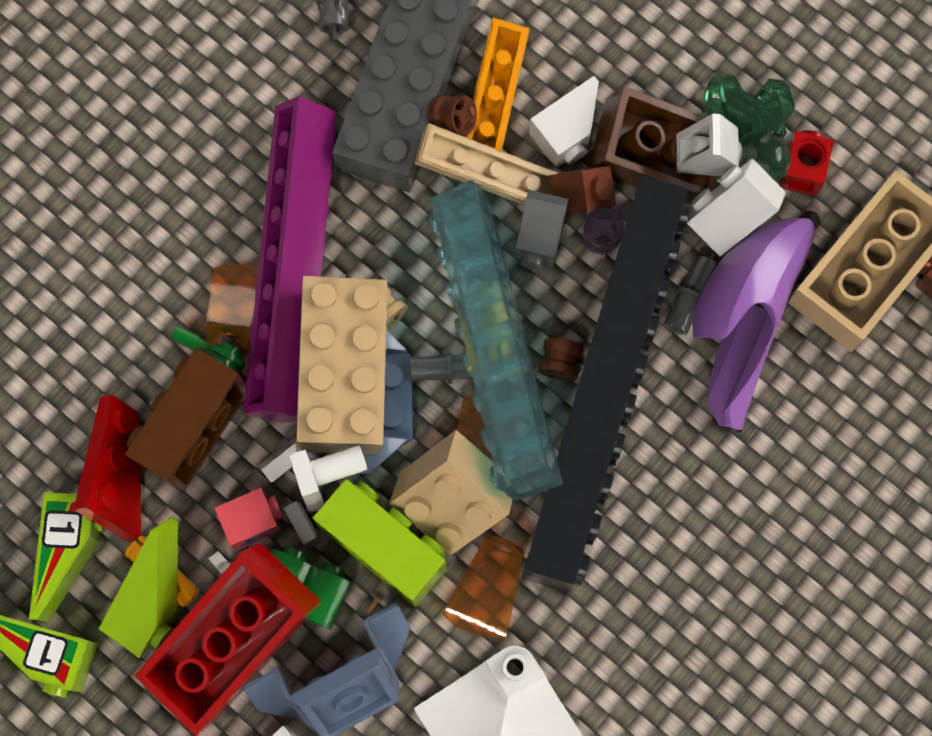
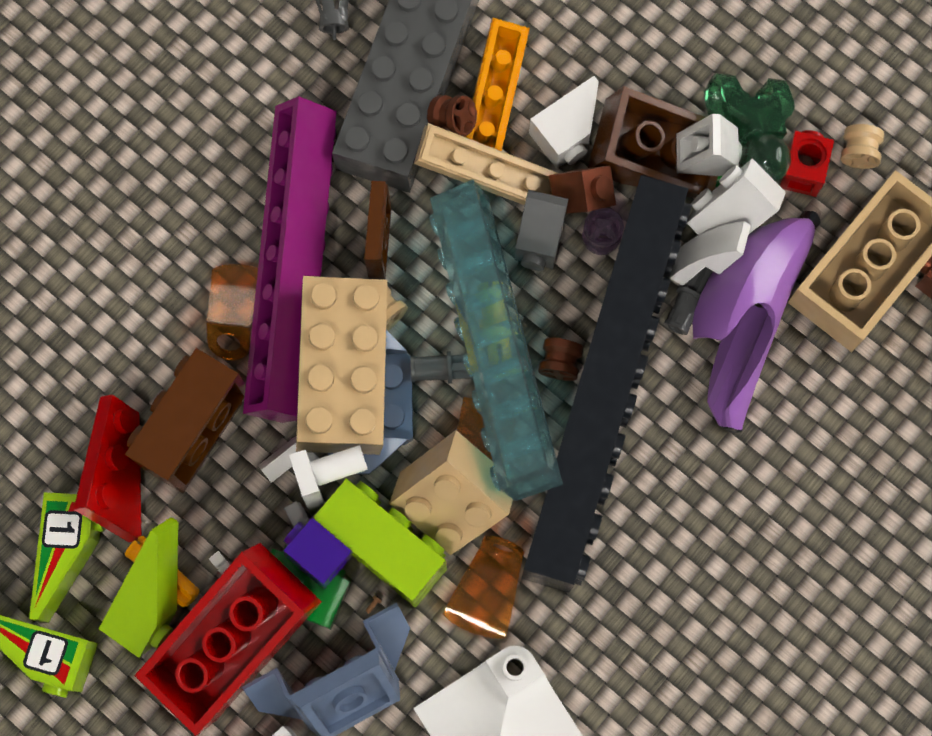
green plate [172,326,246,372] -> none
coral brick [215,488,284,551] -> none
none -> dark purple brick [283,518,352,590]
none -> reddish brown tile [364,181,392,280]
none -> white slope [670,221,751,286]
none -> tan wheel [840,124,885,169]

